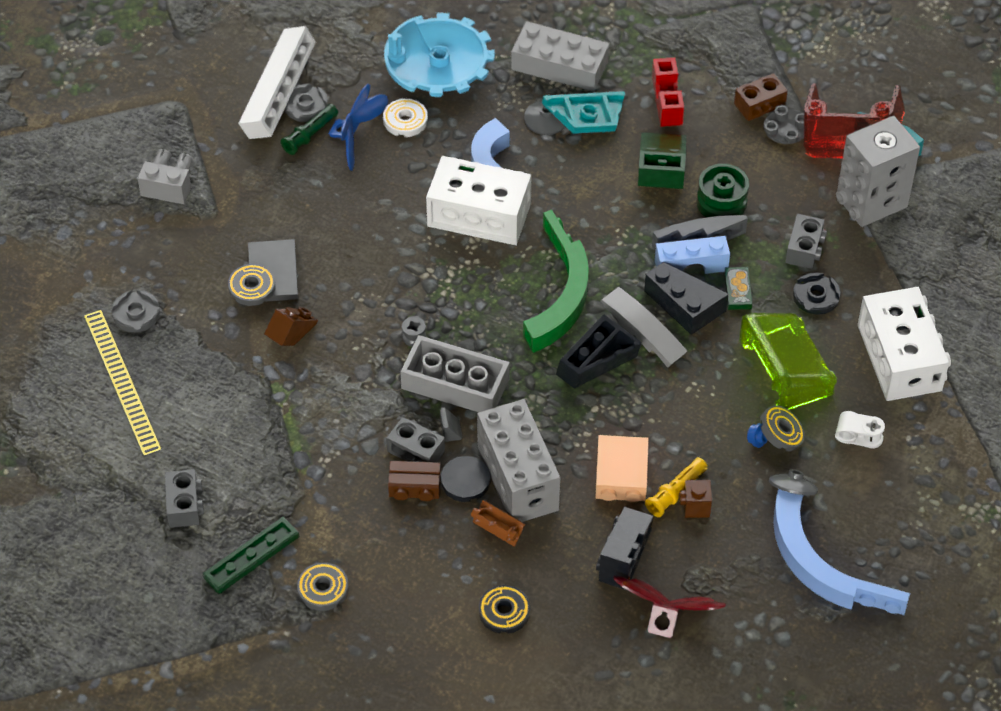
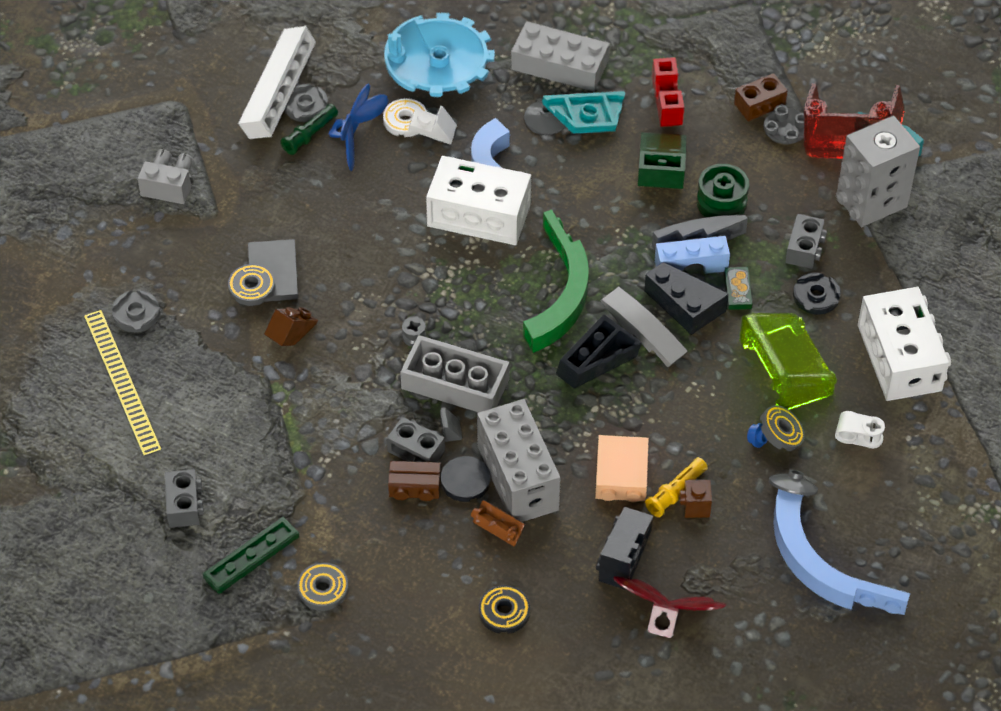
none -> white slope [408,106,457,145]

